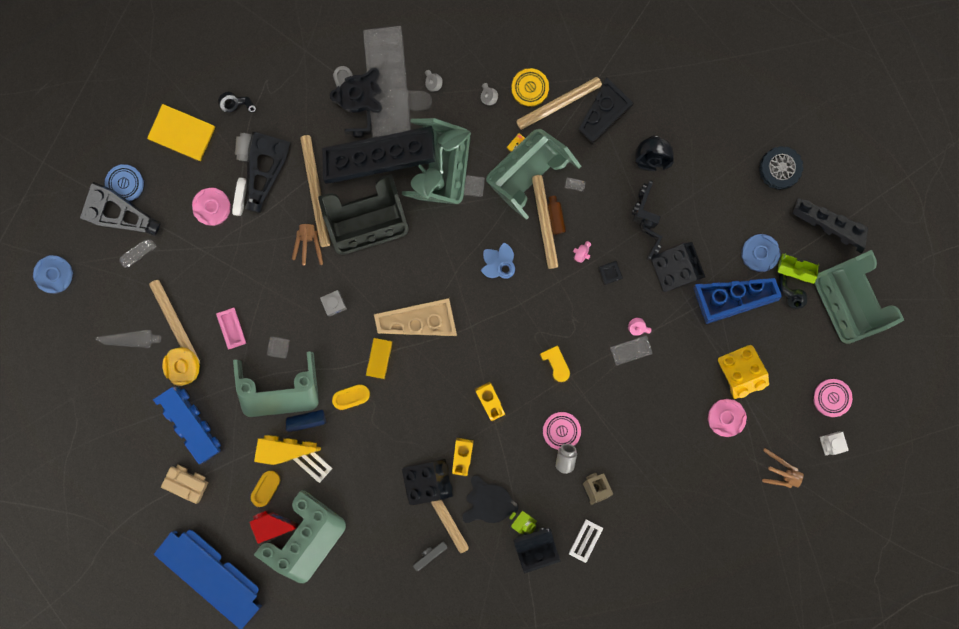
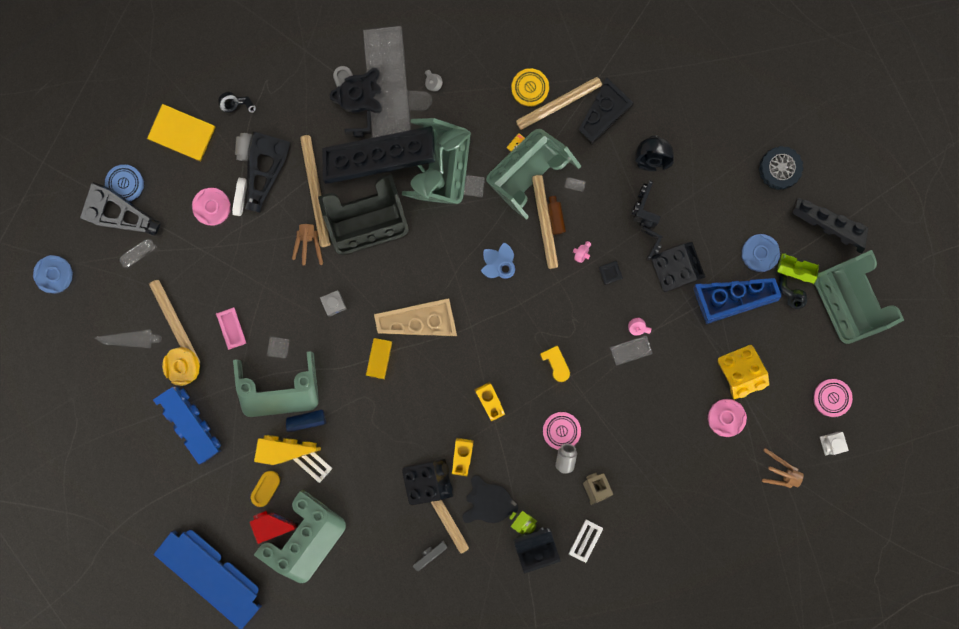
tan brick [161,464,208,504] -> none
yellow tile [332,385,370,410] -> none
light grey piece [481,83,498,105] -> none

